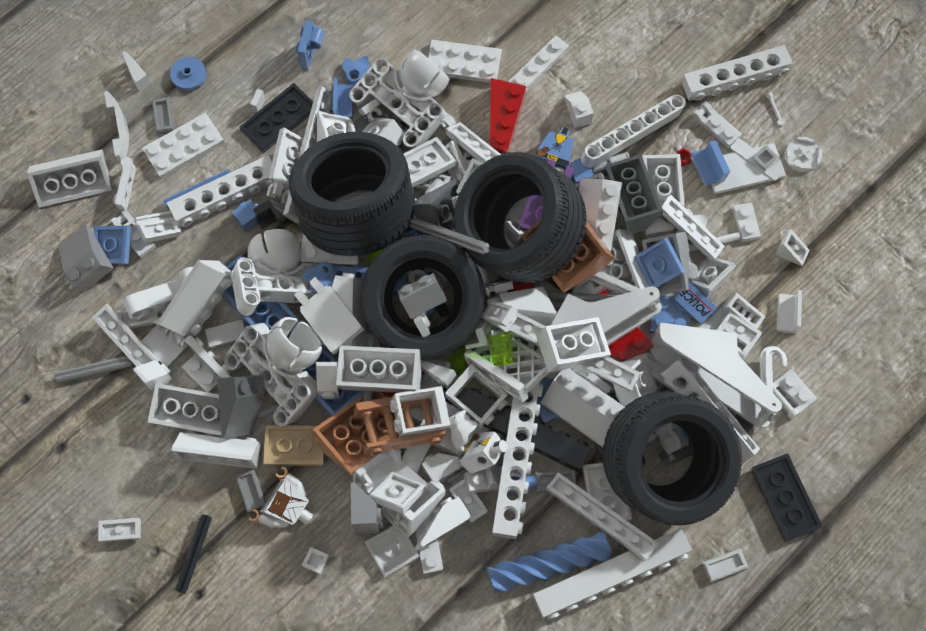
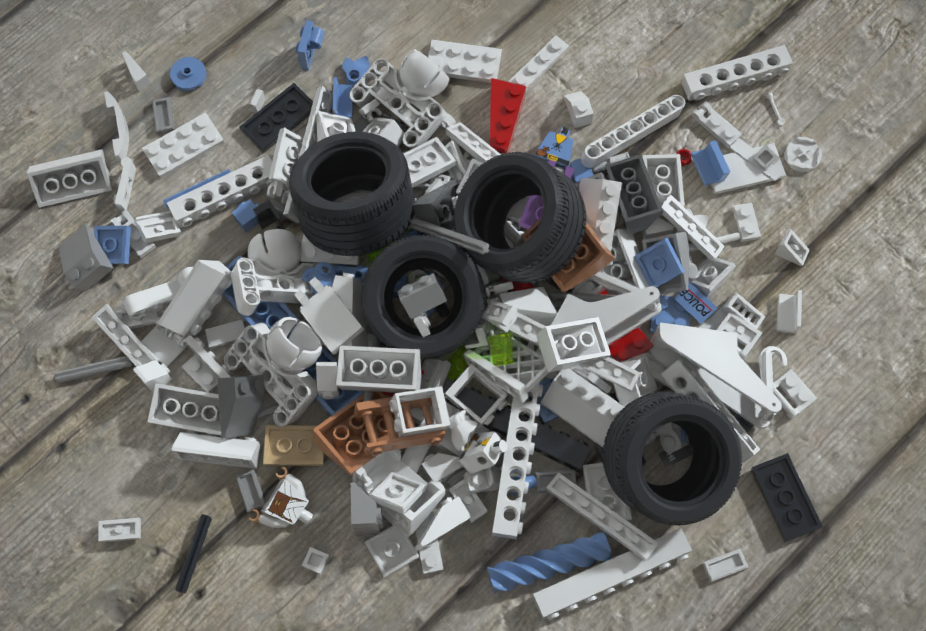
white slope [420,360,458,389] -> none

